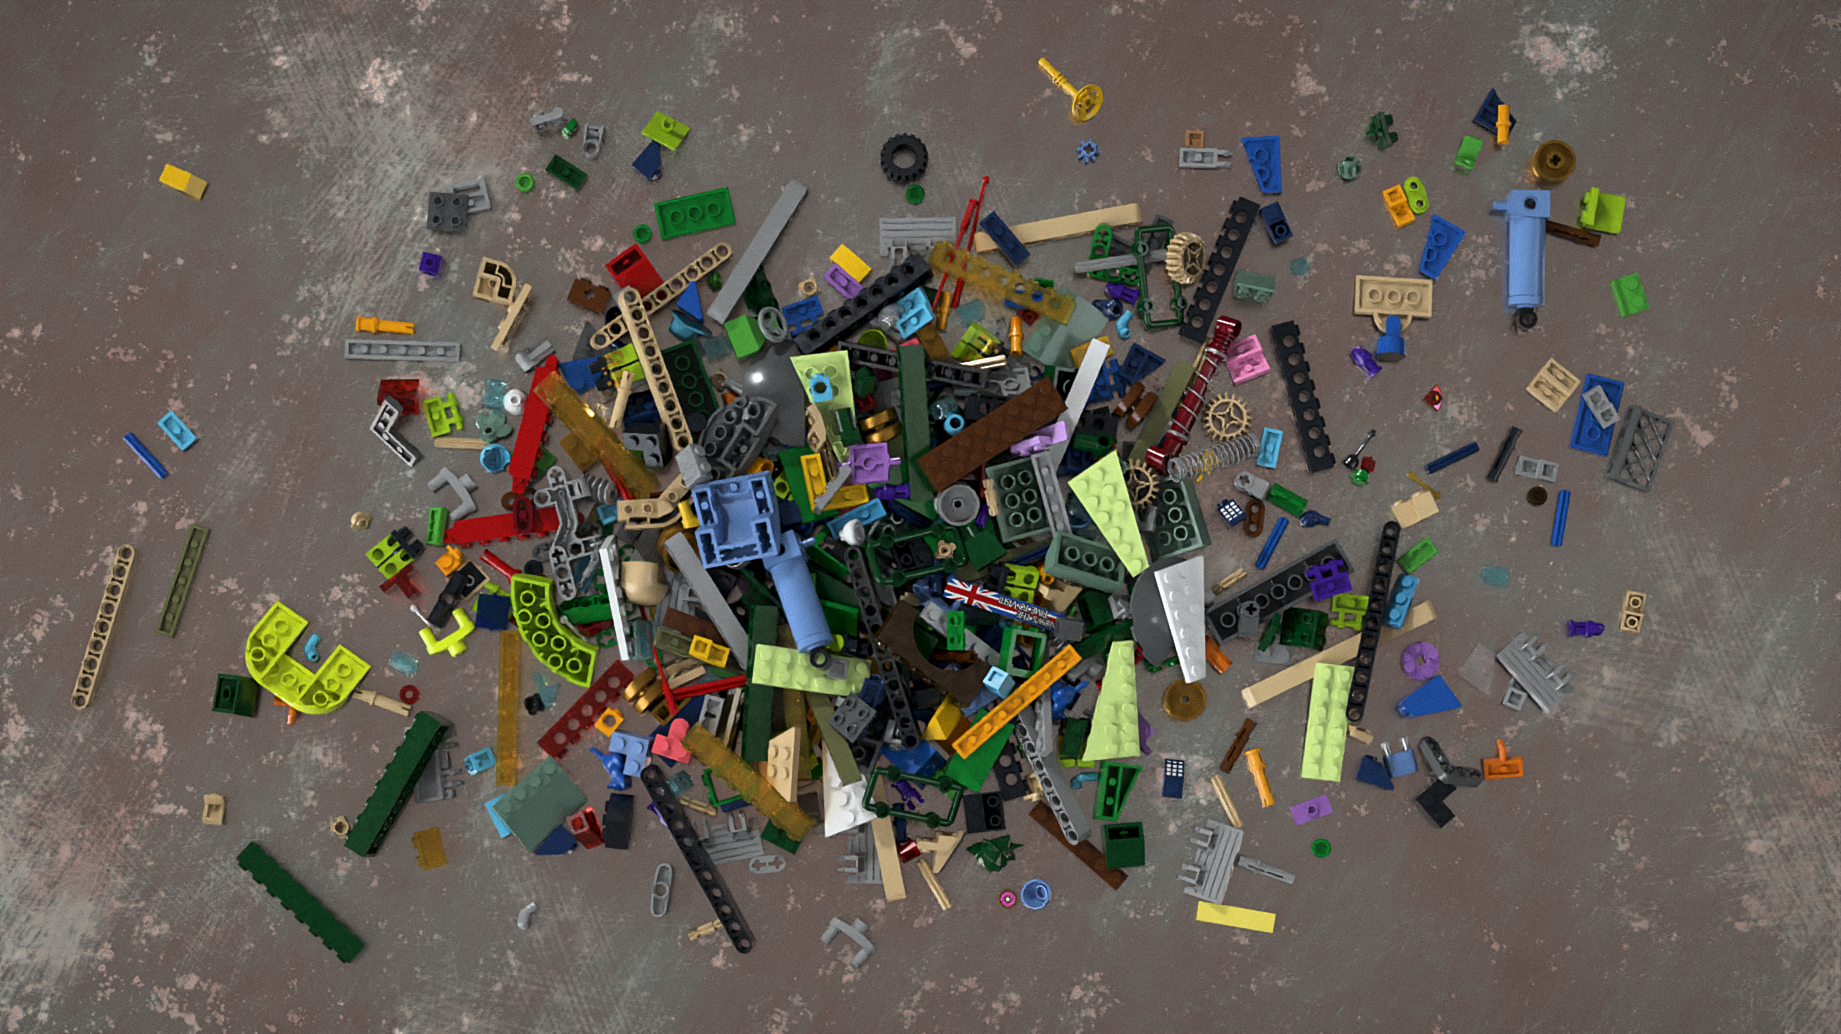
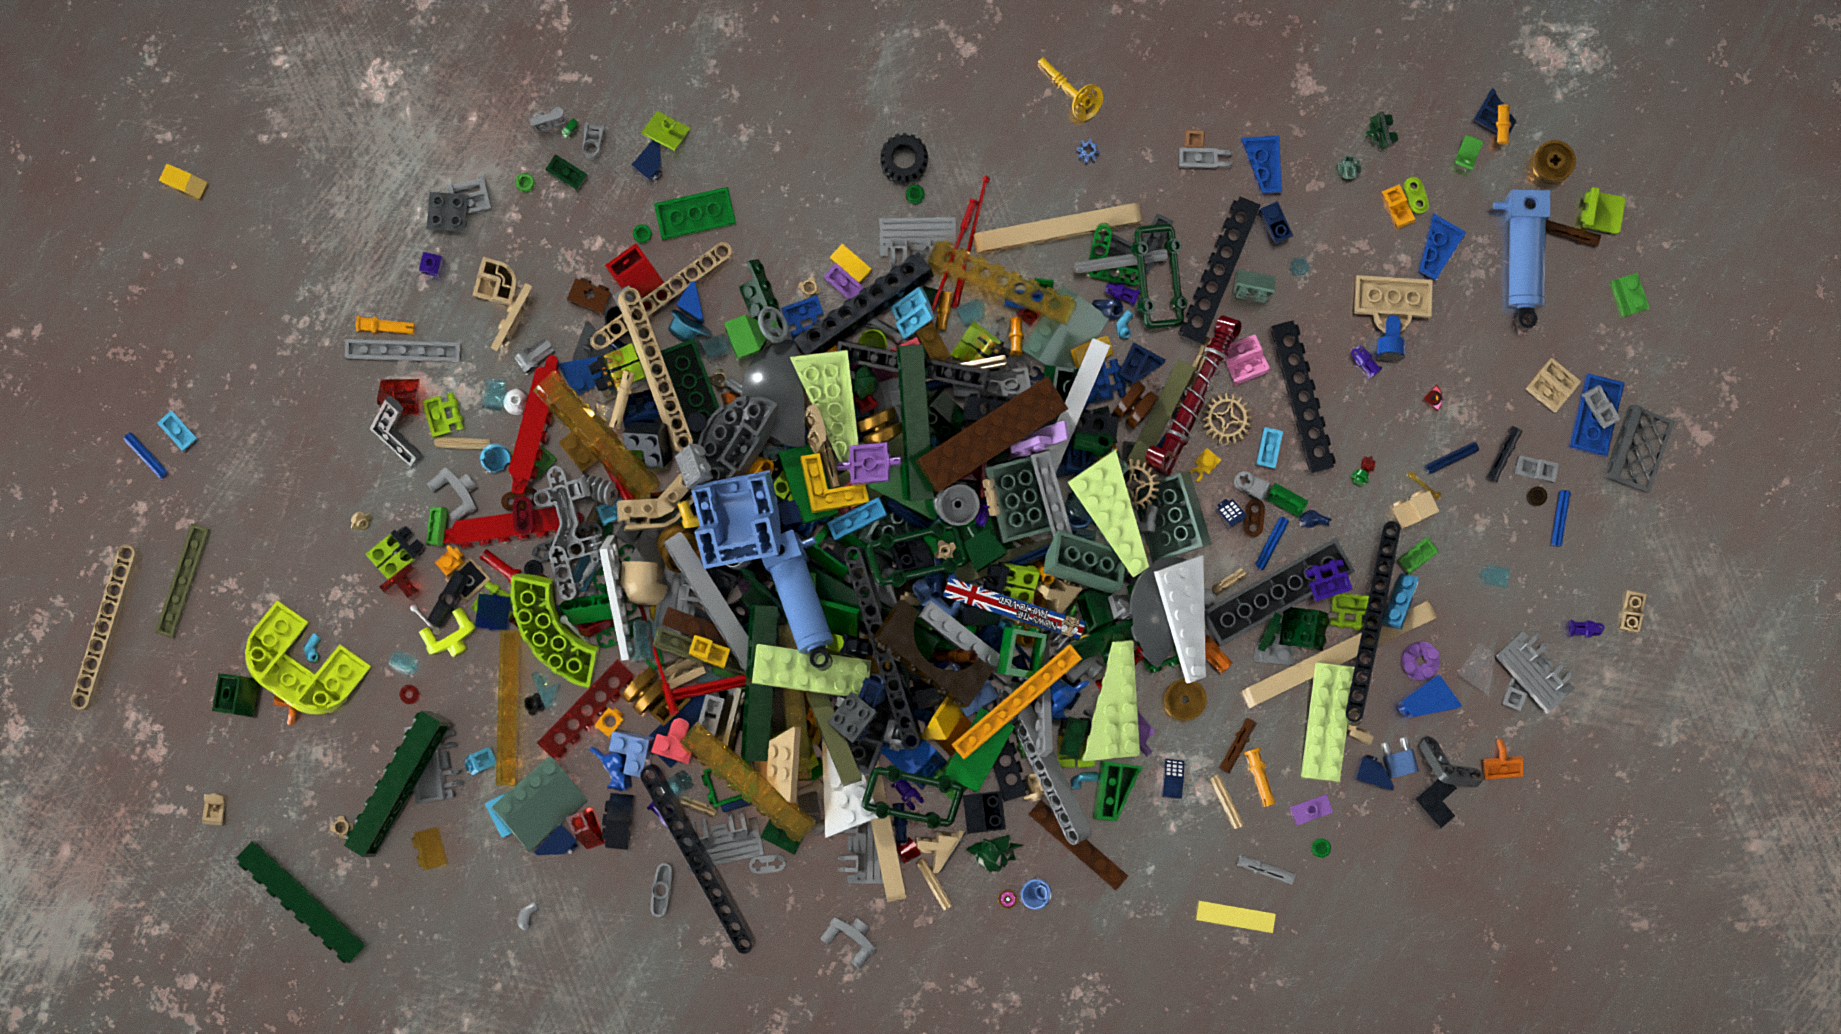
tan pin [353,686,412,717] -> none
sand green plate [476,411,513,443] -> none
tan axle [688,919,724,941] -> none
light grey beam [706,177,809,324] -> none
bright green plate [707,271,721,290] -> none
medium azure brick [809,373,833,403] -> none
light grey plate [813,465,851,515] -> none
light grey tile [826,657,849,681] -> none
dark green piece [835,407,862,448] -> none
white brick [839,519,865,546] -> none
dark purple piece [874,482,910,501] -> none
clear hair [878,303,905,332] -> none
clear light blue brick [930,397,958,420] -> none
medium azure brick [943,414,965,436] -> none
green hinge [947,611,967,650] -> none
dark blue tile [979,211,1031,267] -> none
medium azure brick [983,666,1015,699] -> none
dark grey brick [1054,616,1085,642] -> none
dark green slope [1102,822,1145,869] -> none
tan gear [1165,232,1208,284] -> none
light grey piece [1167,433,1261,483] -> none
light grey hinge [1178,819,1245,905] -> none
dark grey piece [1238,600,1260,638] -> none
black hinge [1342,429,1376,471] -> none

